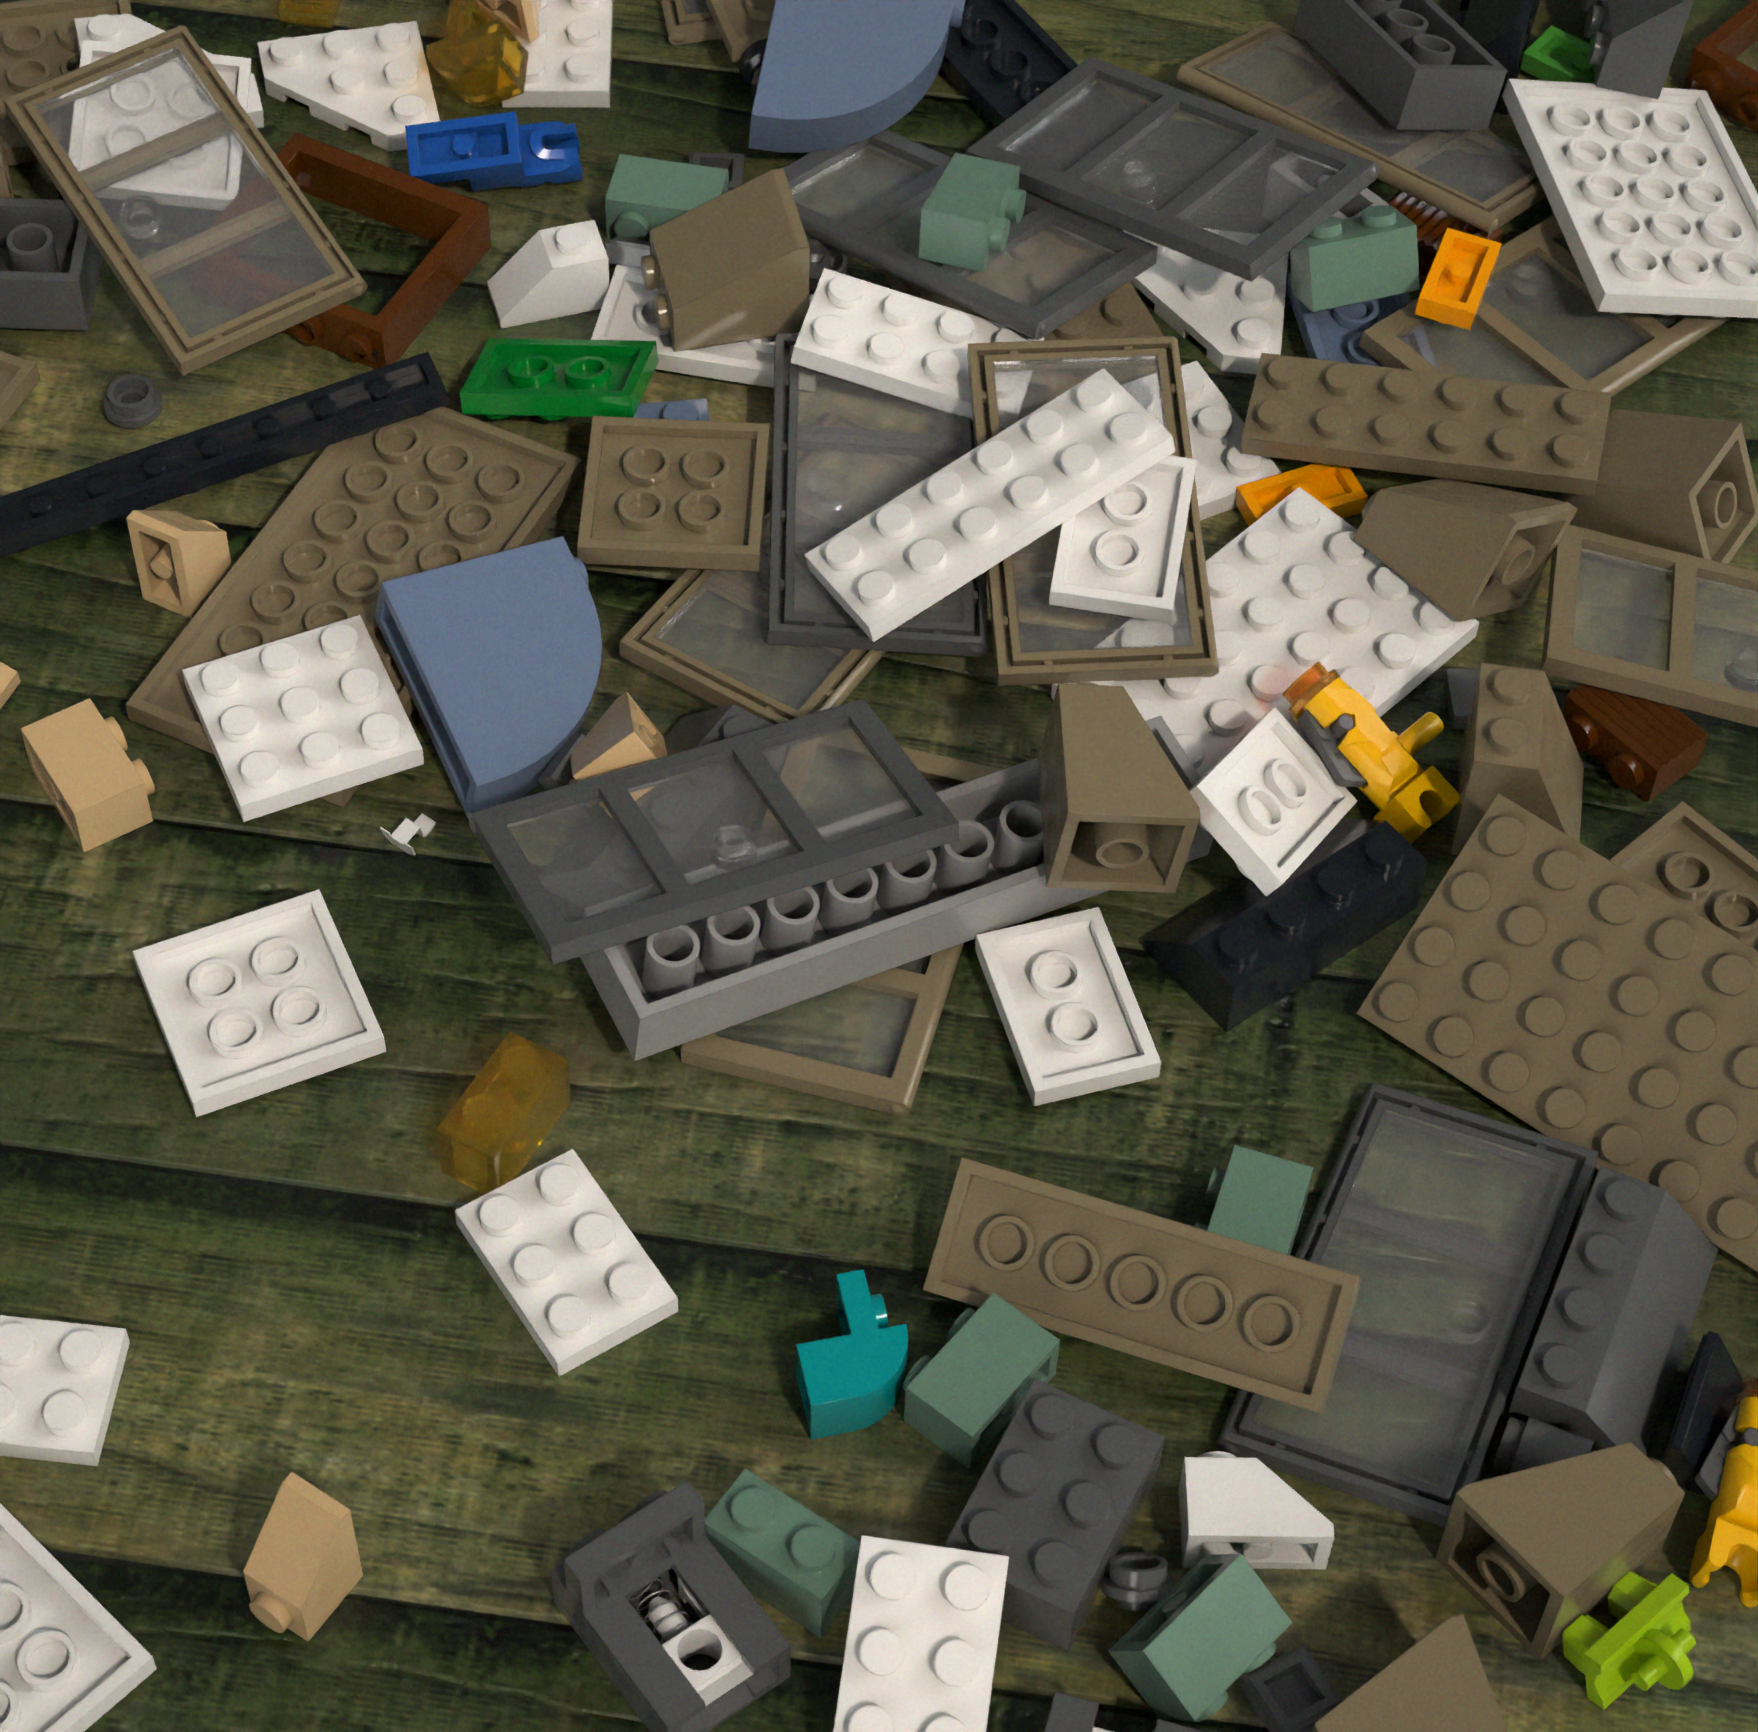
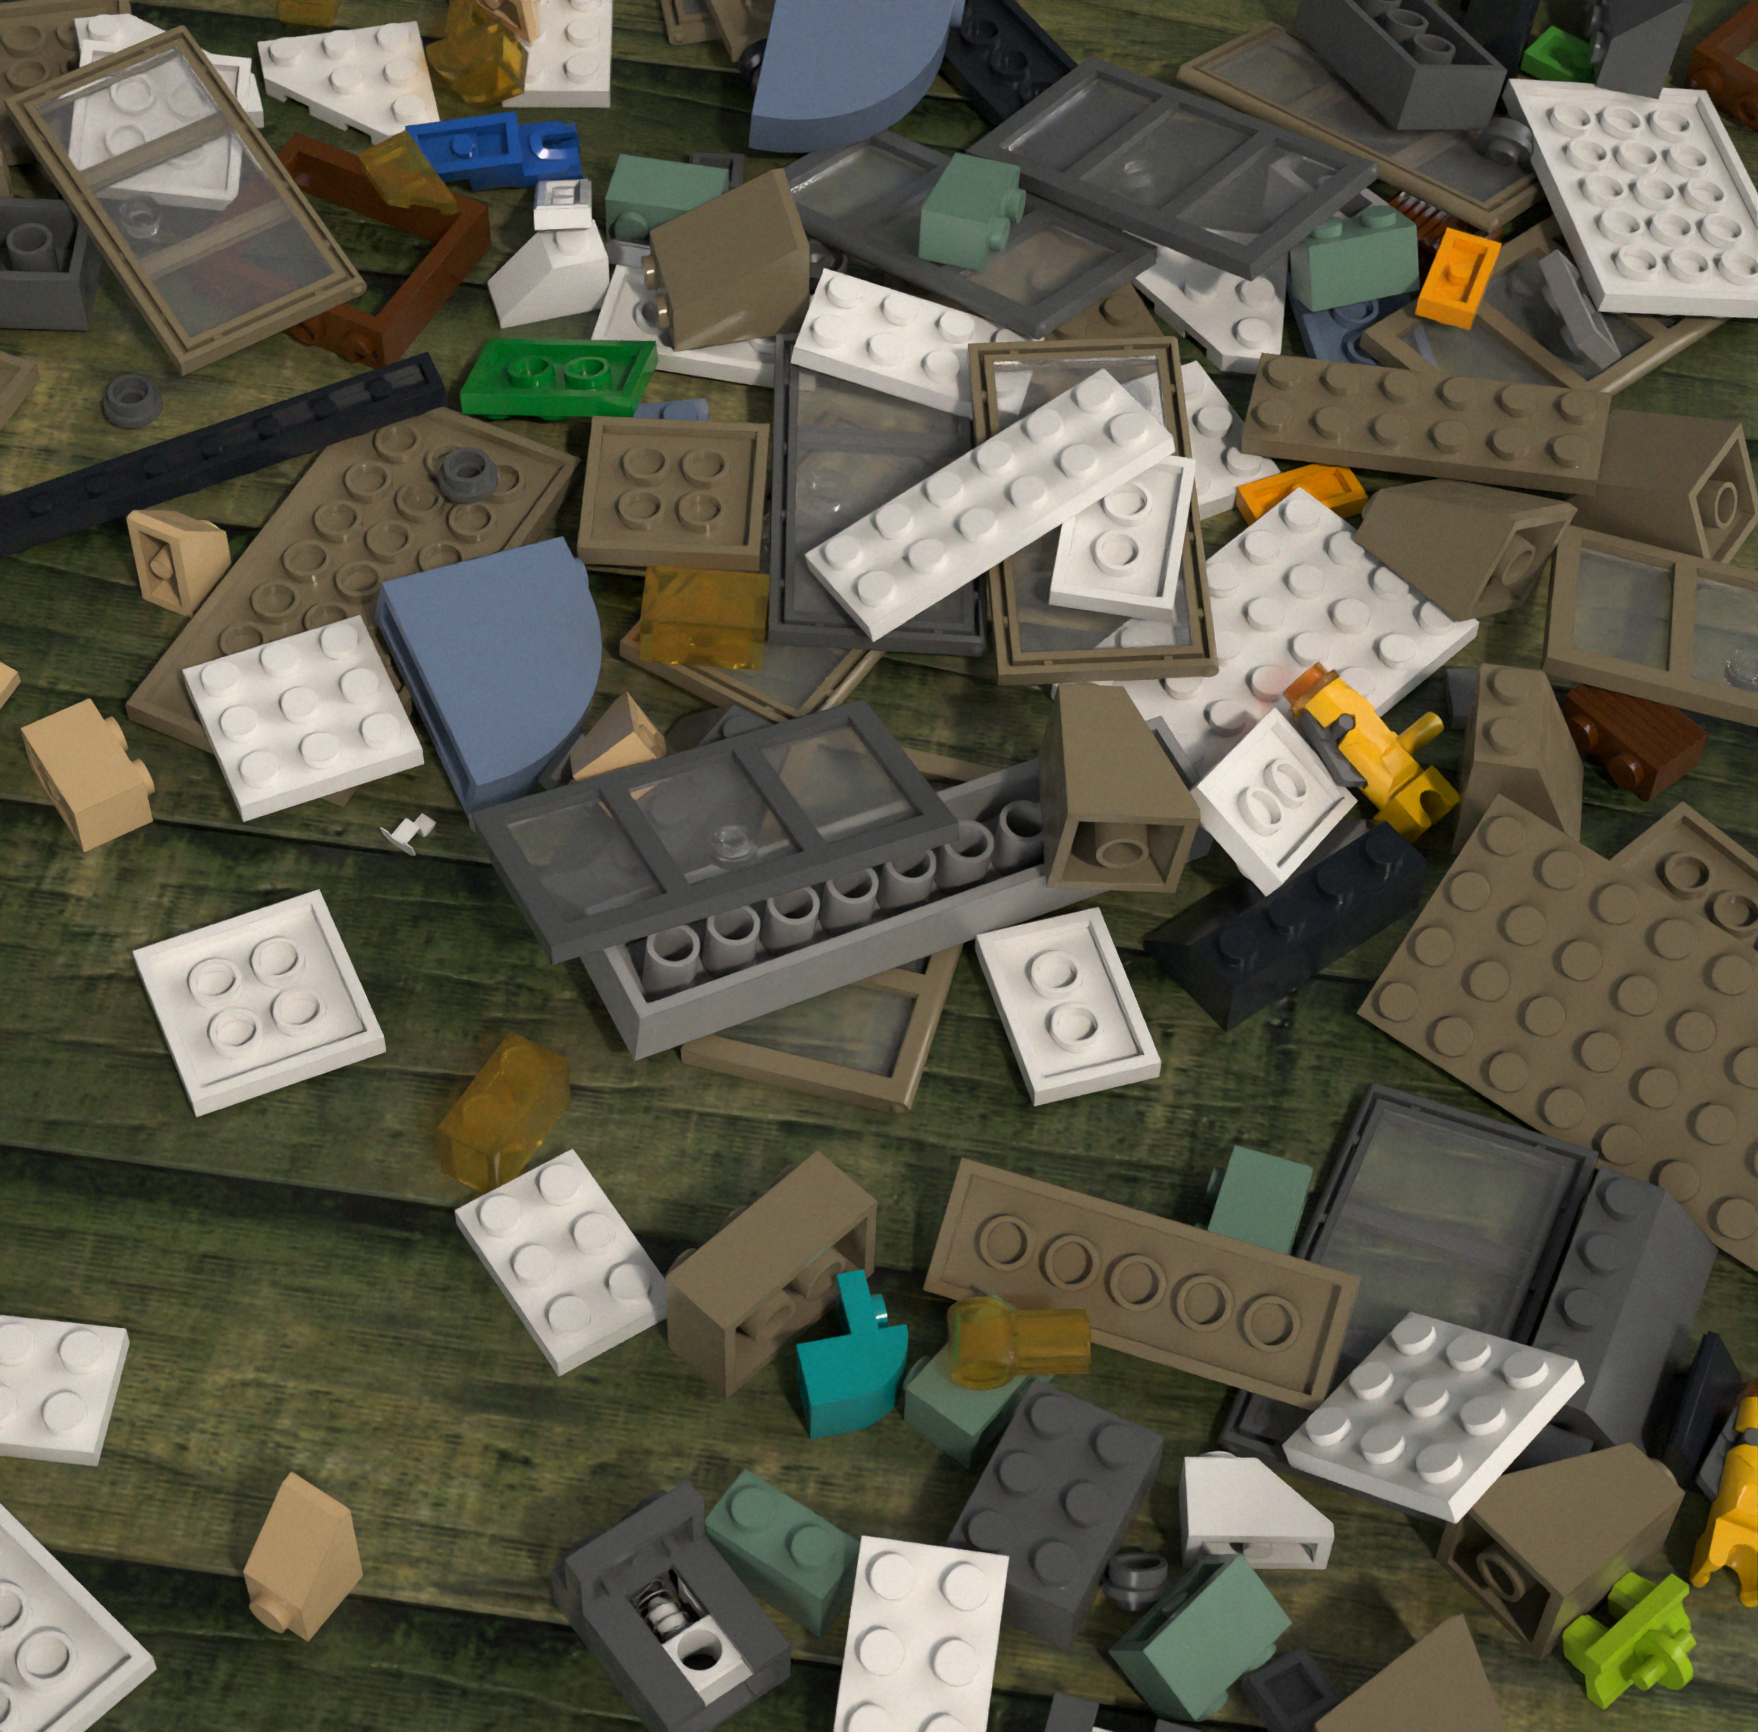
none -> clear yellow tile [357,130,459,215]
none -> dark grey plate [438,447,499,503]
none -> white tile [533,179,592,230]
none -> clear yellow brick [640,565,770,671]
none -> dark tan brick [665,1150,877,1400]
none -> clear yellow piece [947,1297,1091,1391]
none -> white plate [1282,1311,1585,1524]
none -> dark grey plate [1478,117,1533,166]
none -> light grey plate [1538,249,1621,370]

